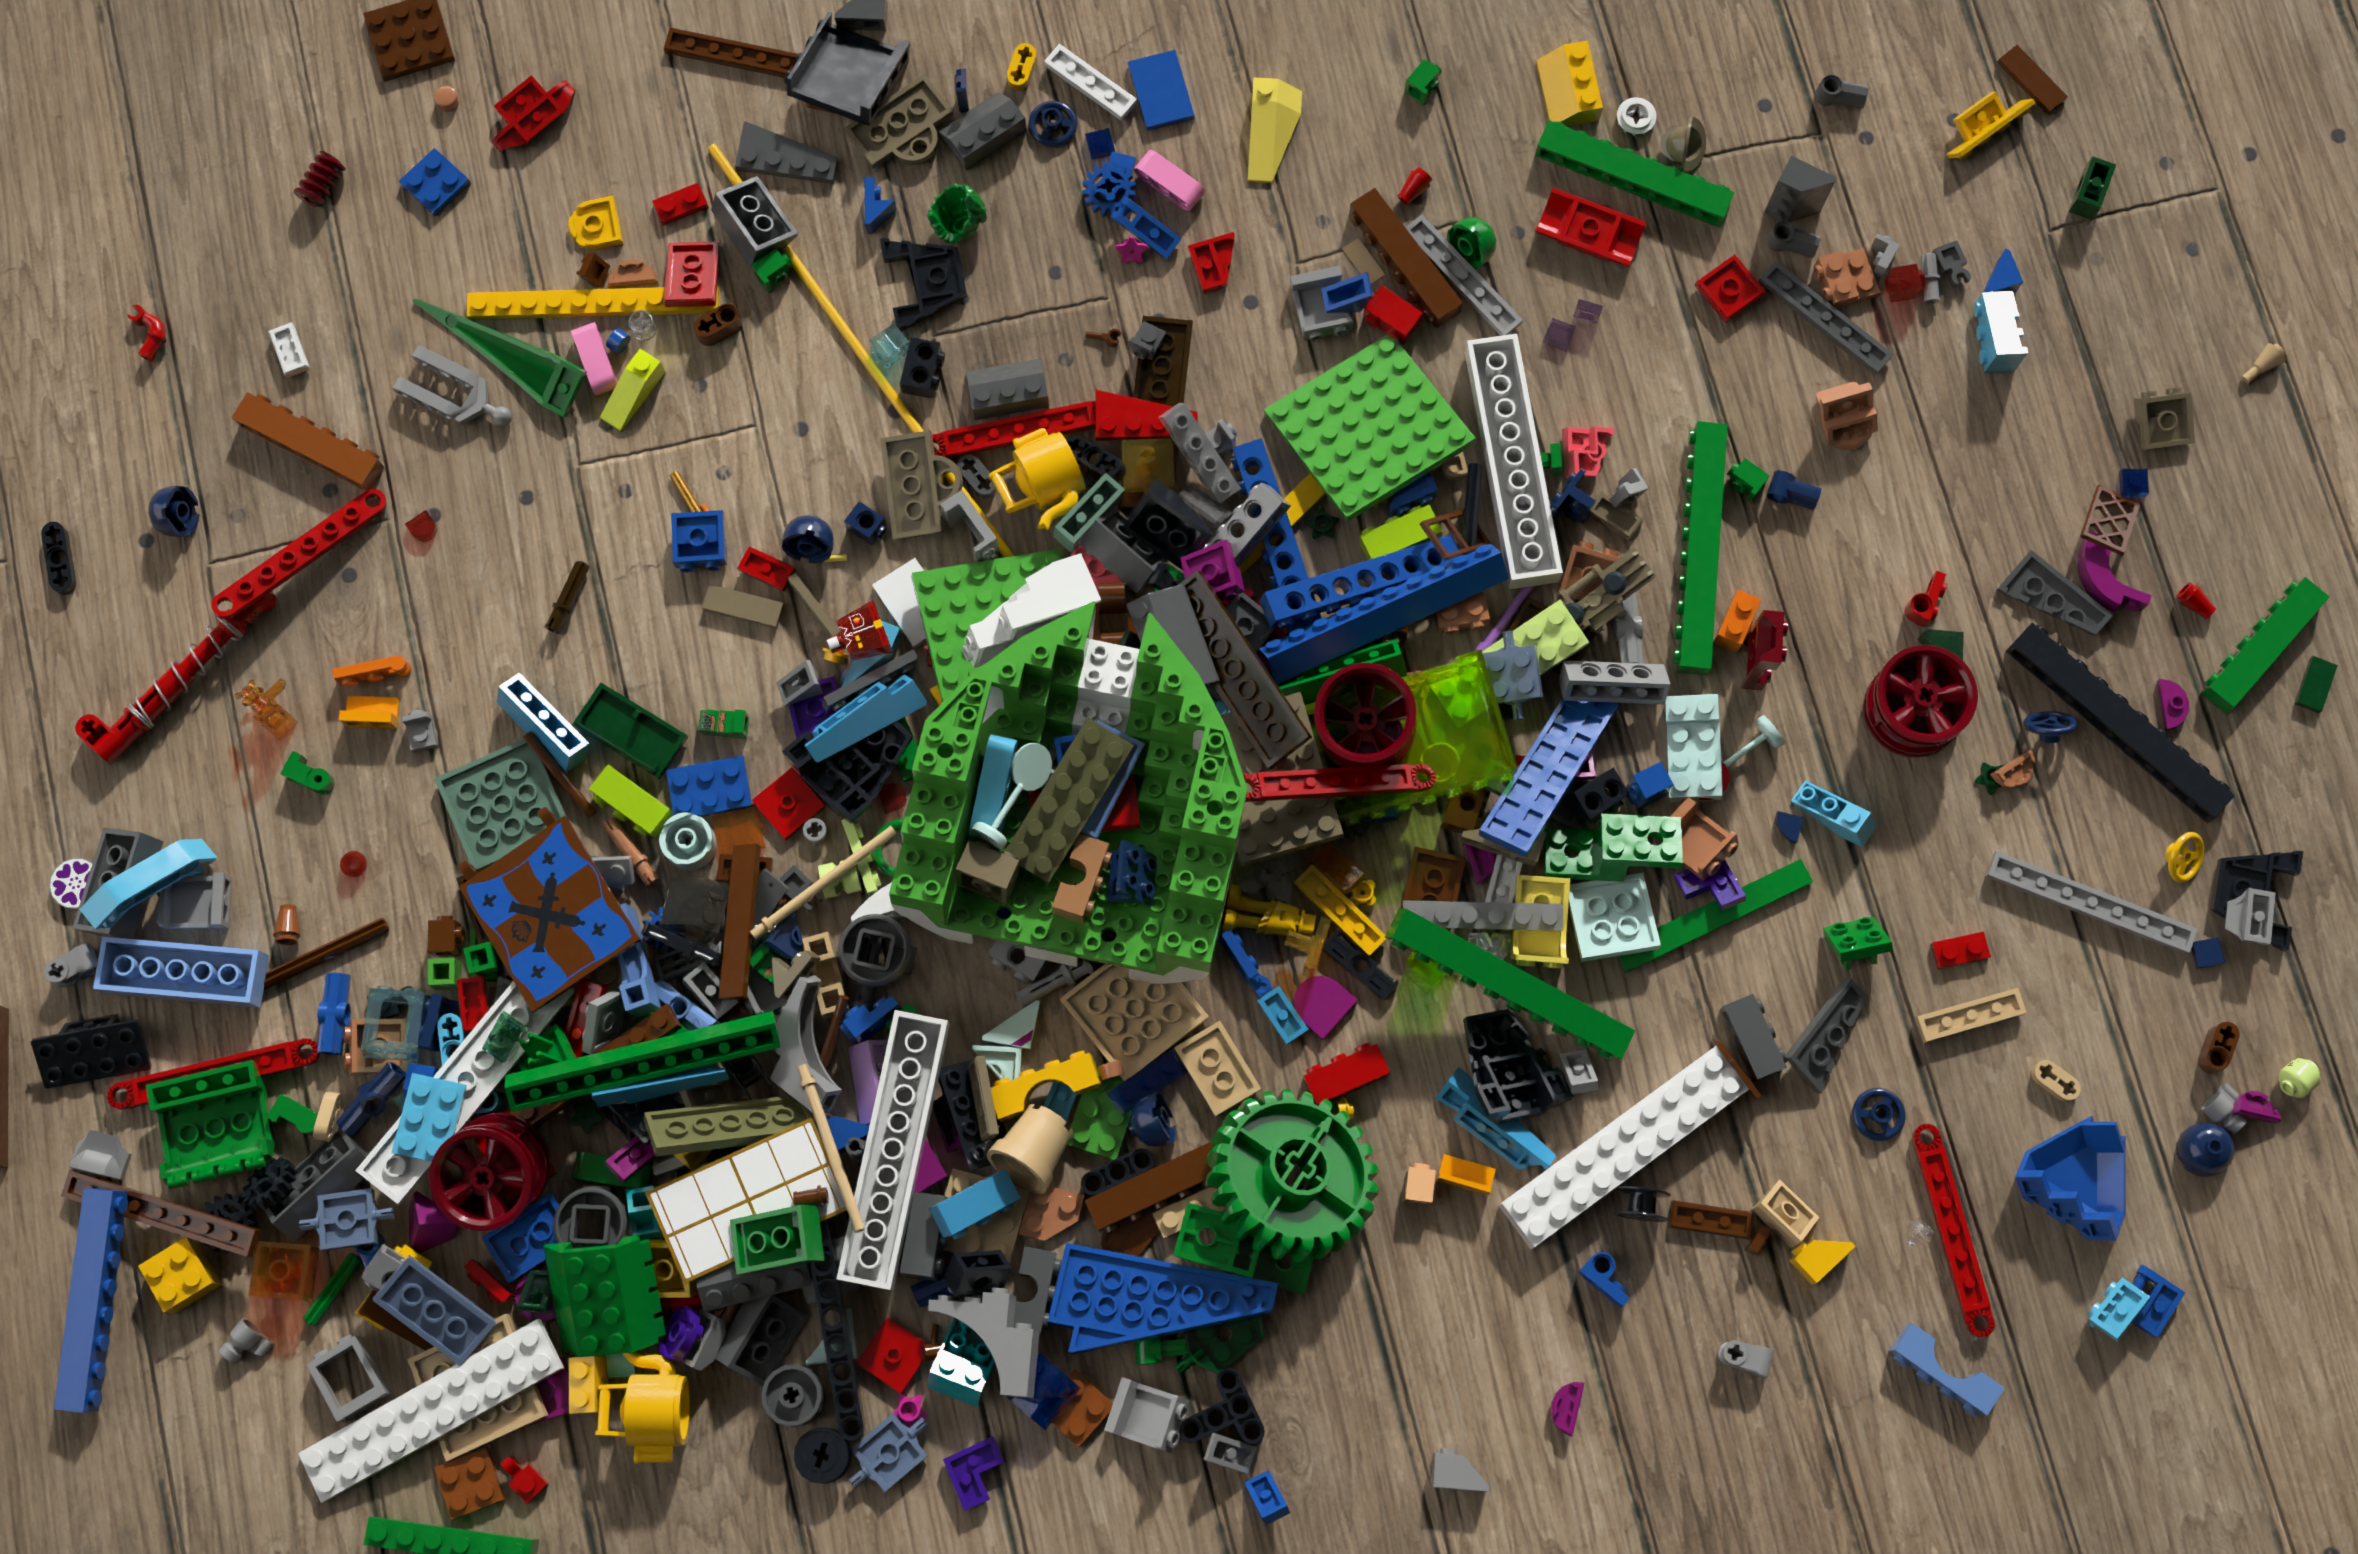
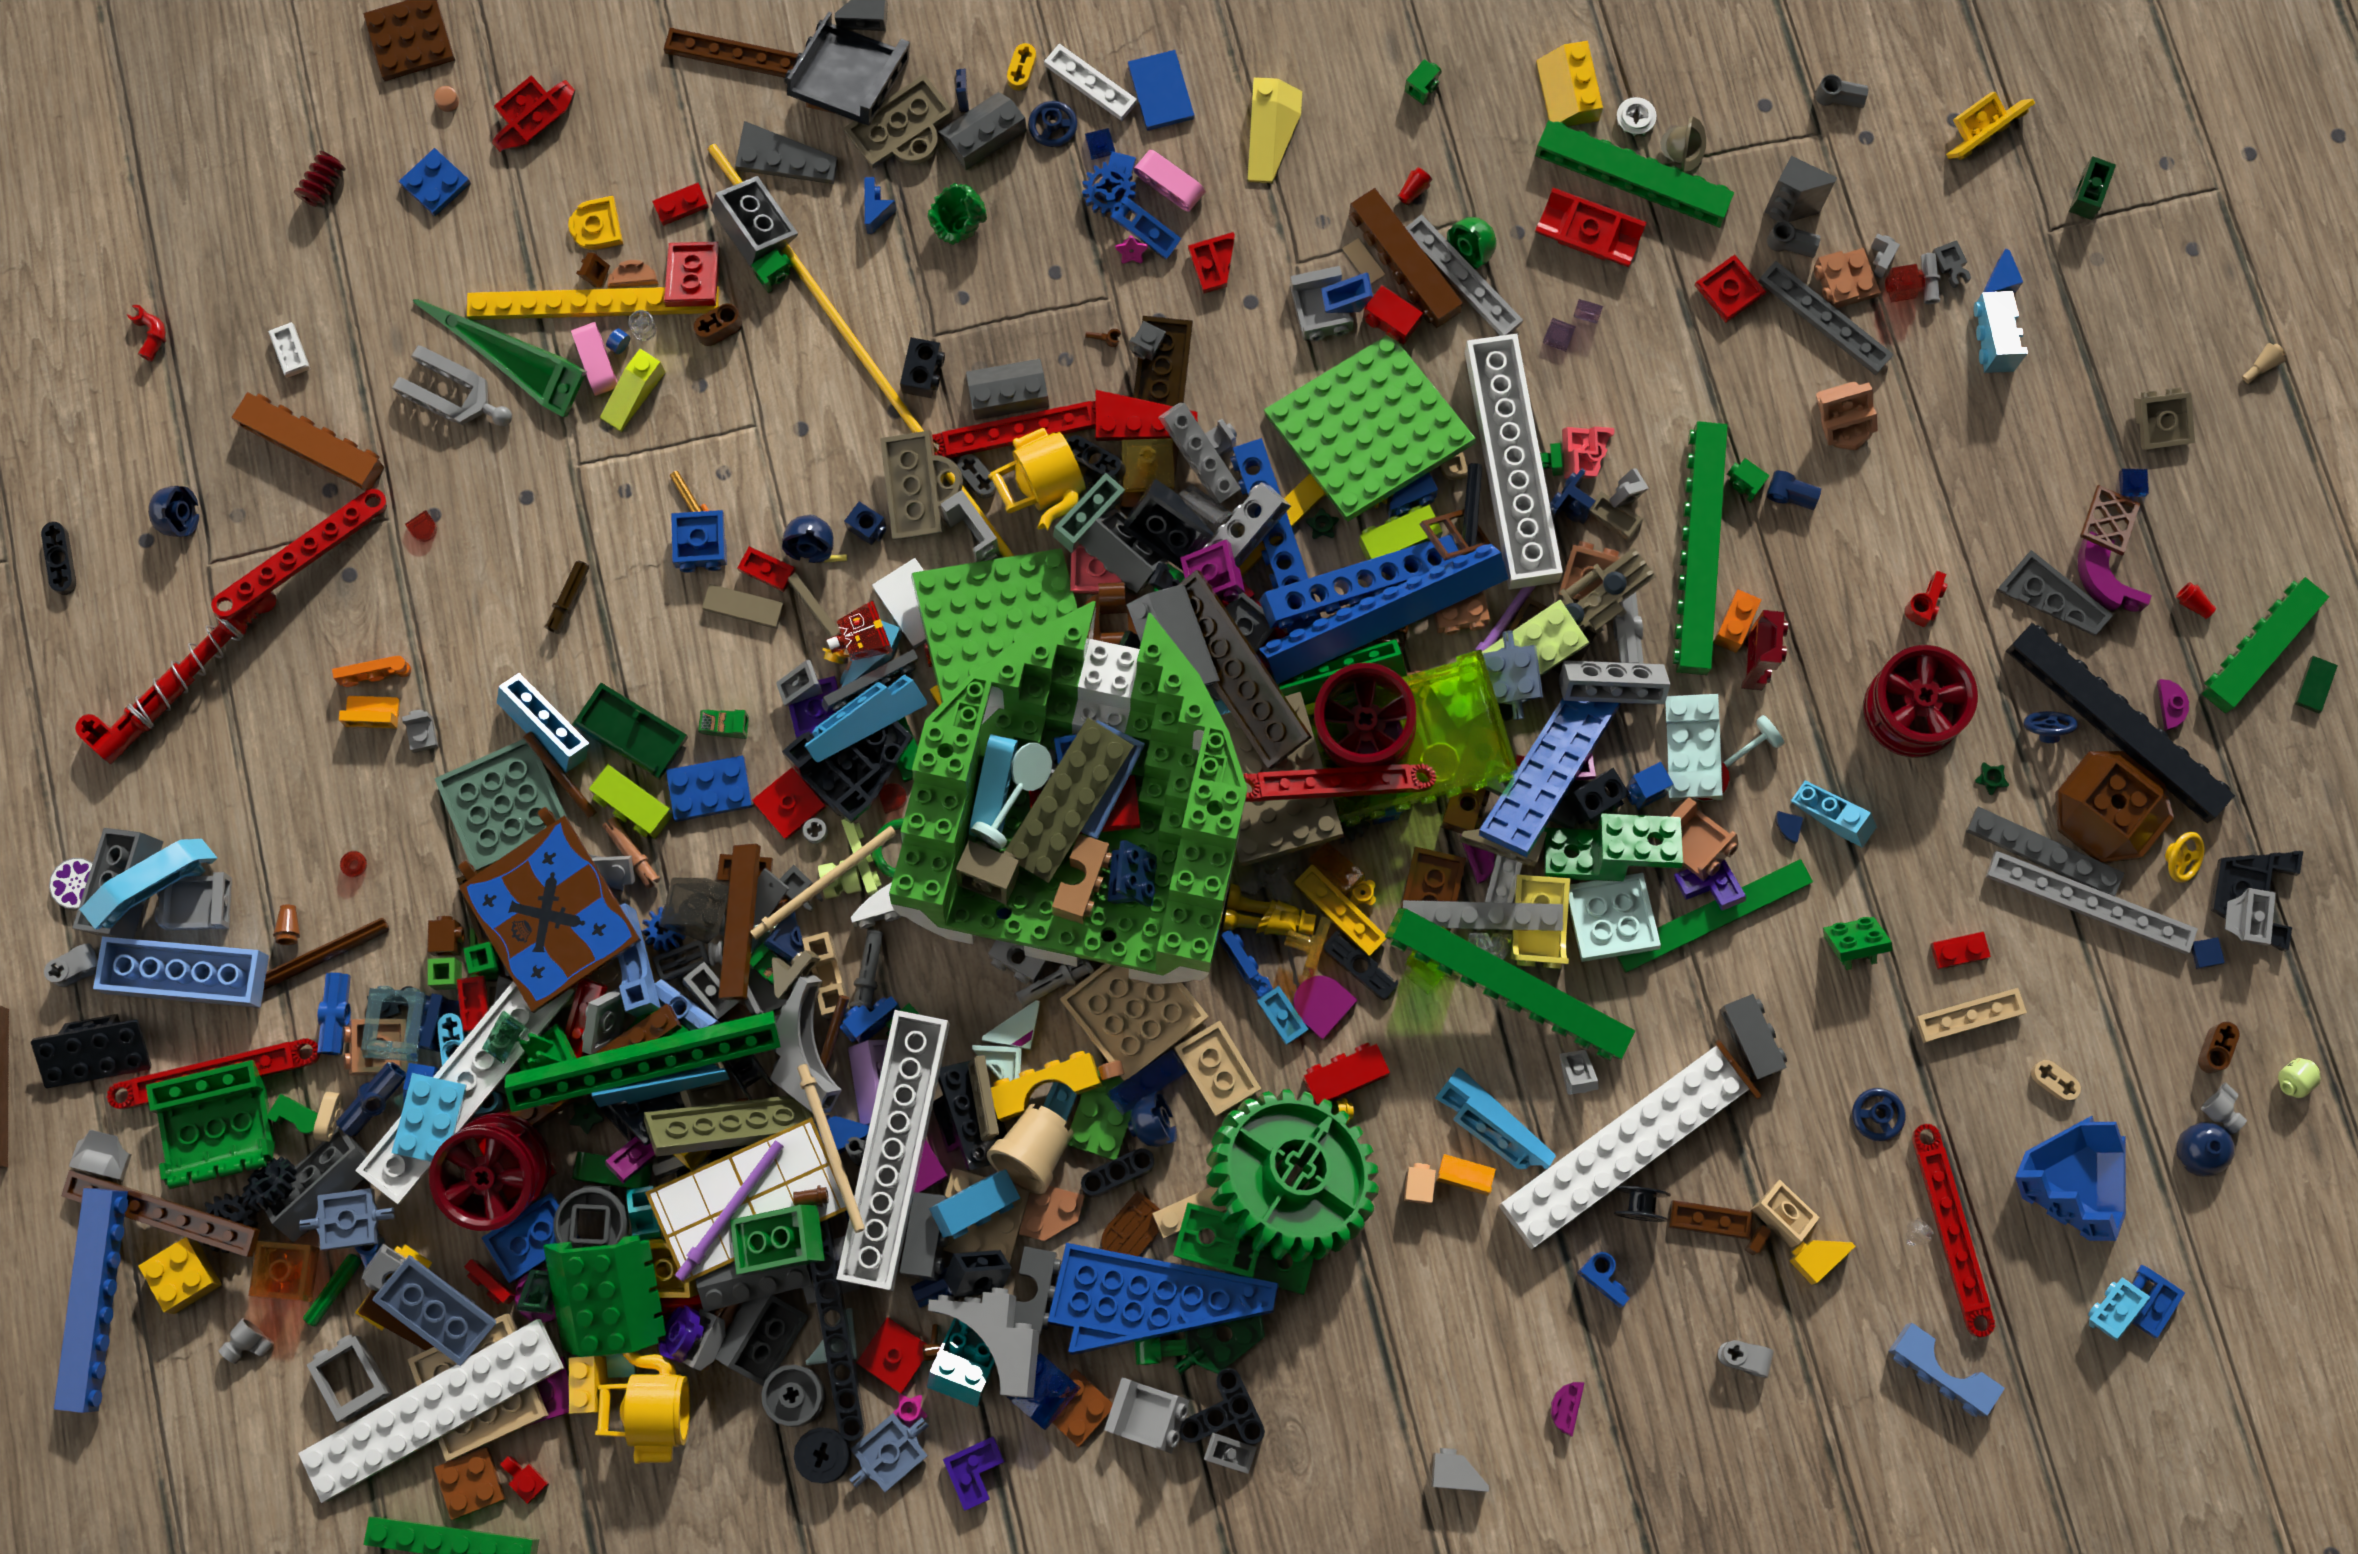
clear orange piece [235,678,298,740] -> none
green leg [280,751,335,795] -> none
magenta slope [408,1191,459,1253] -> none
black piece [641,922,723,967] -> none
light aqua brick [659,813,717,871] -> none
clear orange piece [711,806,766,855] -> none
dark grey piece [835,914,917,987] -> none
clear light blue brick [869,323,909,368] -> none
black wing [880,238,967,332] -> none
white panel [962,553,1101,668] -> none
reddish brown brick [1085,1142,1213,1234] -> none
blue slope [1244,1470,1290,1525] -> none
black wedge [1463,1009,1574,1125] -> none
dark grey wing [1784,978,1867,1093] -> none
clear green slope [1917,629,1964,660] -> none
nougat tile [1990,750,2035,788] -> none
reddish brown tile [1997,45,2068,115] -> none
magenta plate [2232,1091,2282,1124] -> none
none -> medium lavender bar [675,1140,784,1282]
none -> dark grey plate [1966,806,2125,896]
none -> reddish brown piece [2055,751,2174,863]

